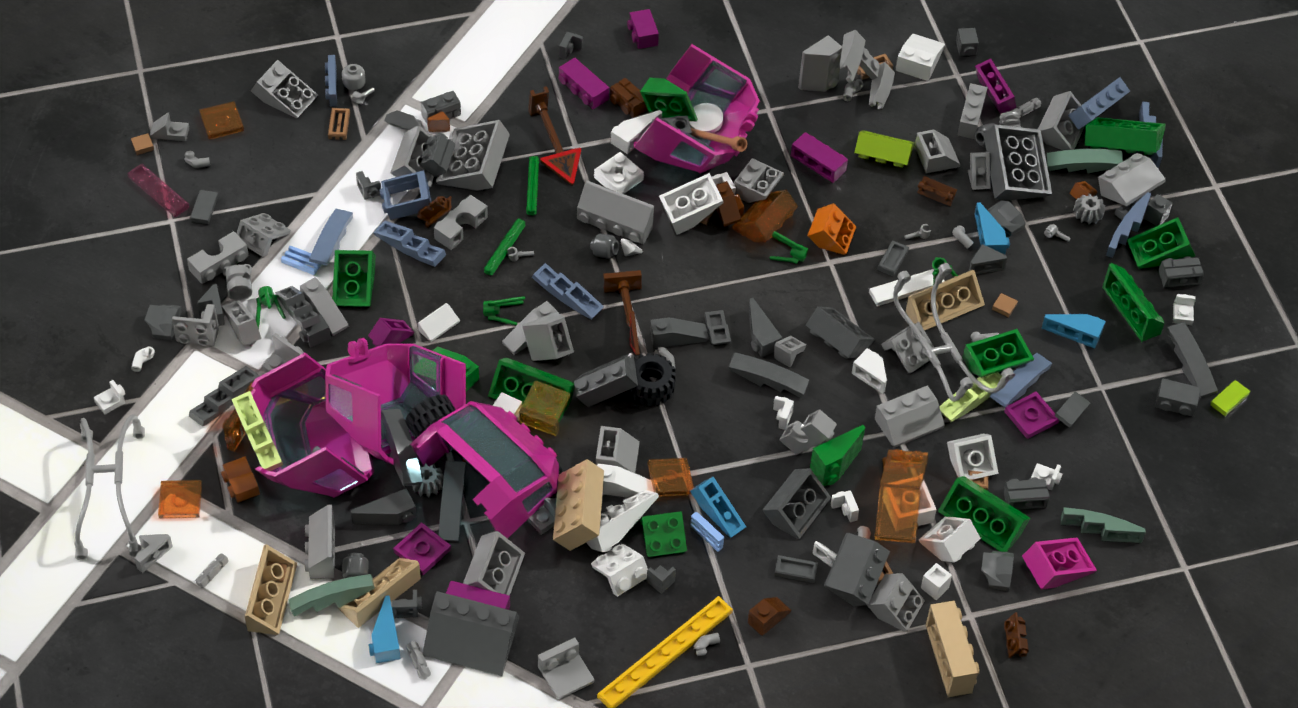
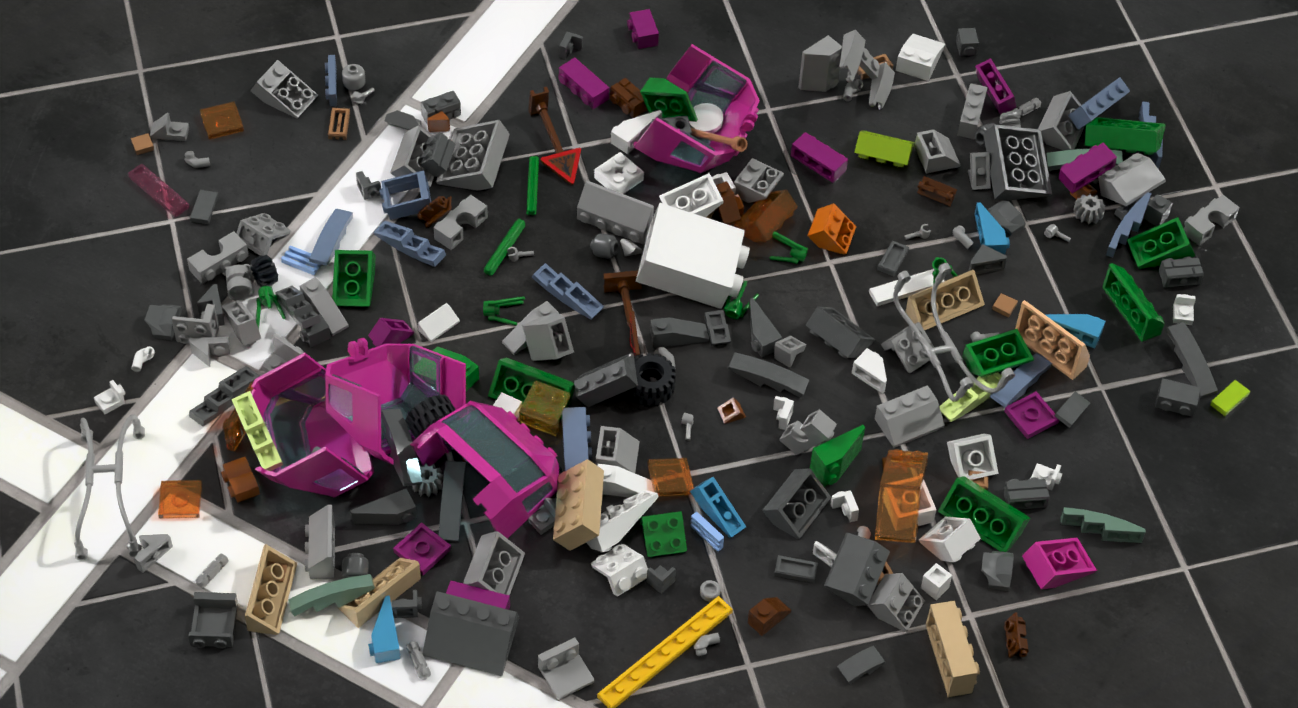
none -> dark grey panel [188,592,238,648]
none -> light grey slope [189,336,230,367]
none -> black gear [251,255,279,287]
none -> sand blue brick [562,407,592,471]
none -> white brick [636,203,750,309]
none -> light grey hand [681,413,694,441]
none -> light grey tile [700,580,721,602]
none -> dark orange slope [717,398,746,424]
none -> green plant [724,281,759,319]
none -> dark grey slope [837,646,886,684]
none -> light nougat slope [1015,300,1090,380]
none -> magenta brick [1059,142,1117,194]
none -> light grey arch [1184,195,1239,246]

